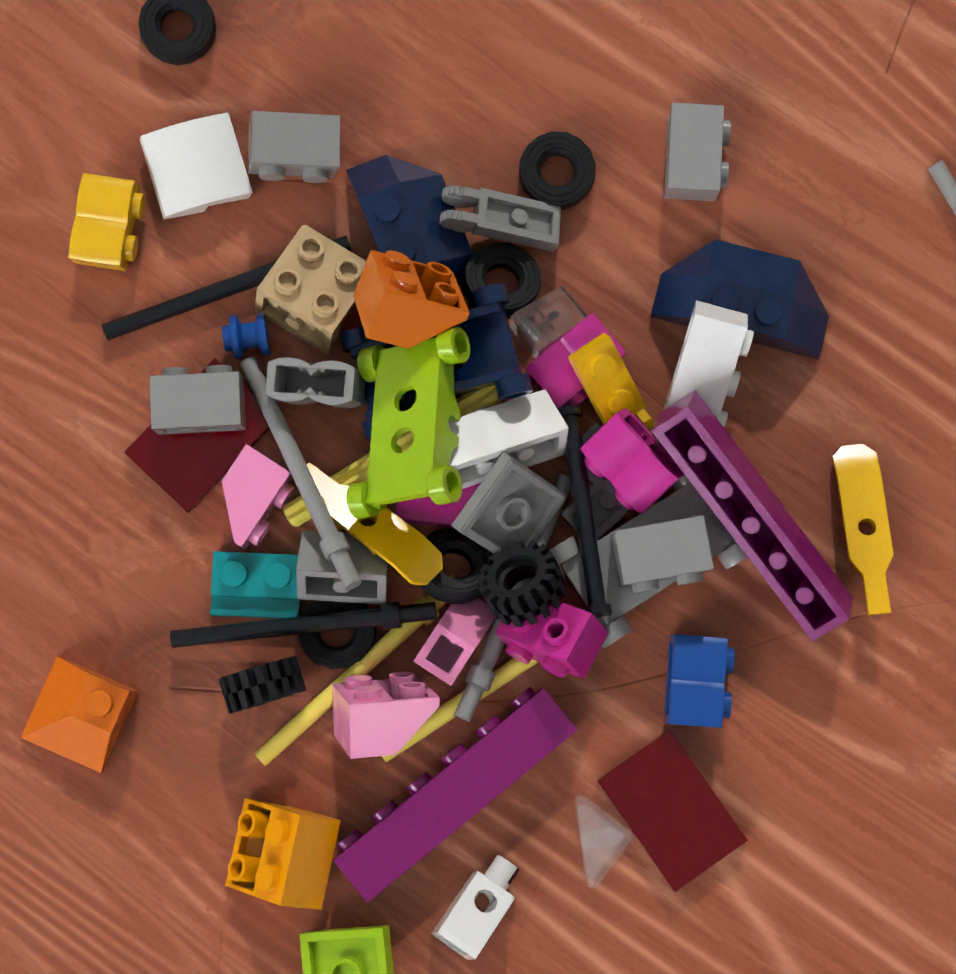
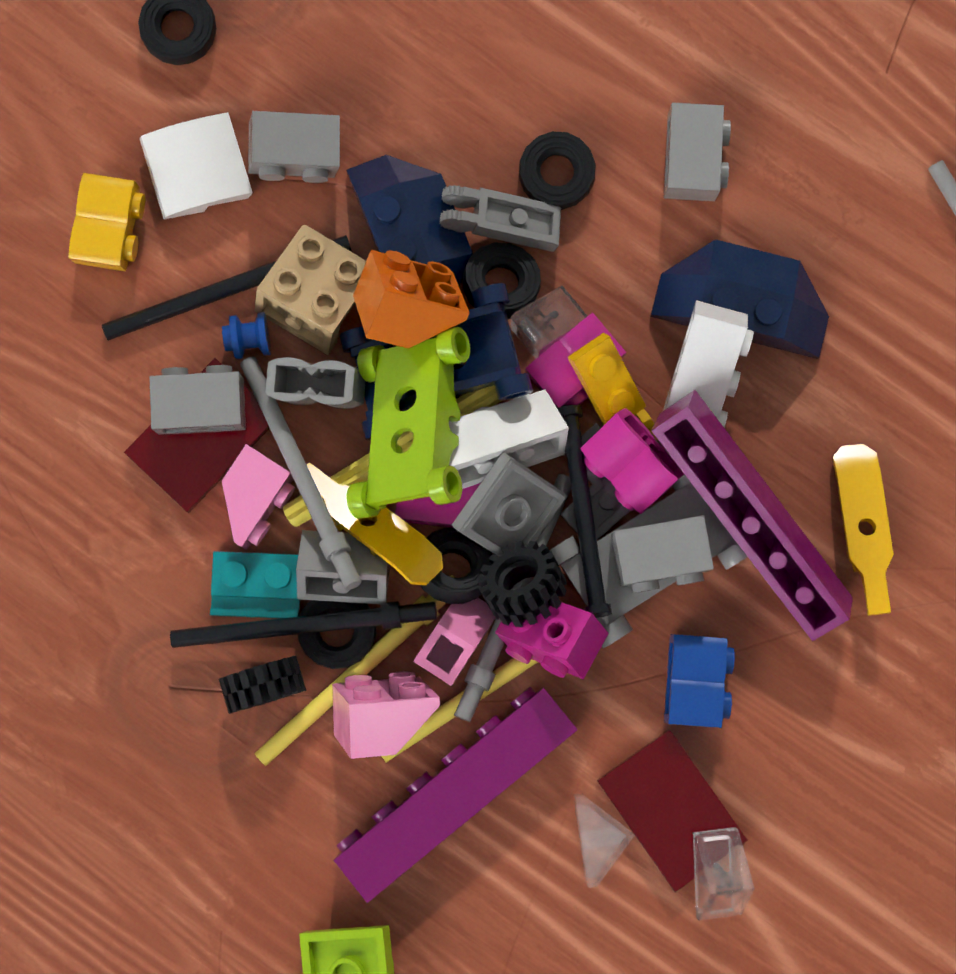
orange slope [20,656,139,773] -> none
light orange slope [225,798,341,910] -> none
white torso [431,855,520,960] -> none
none -> clear slope [693,827,755,920]

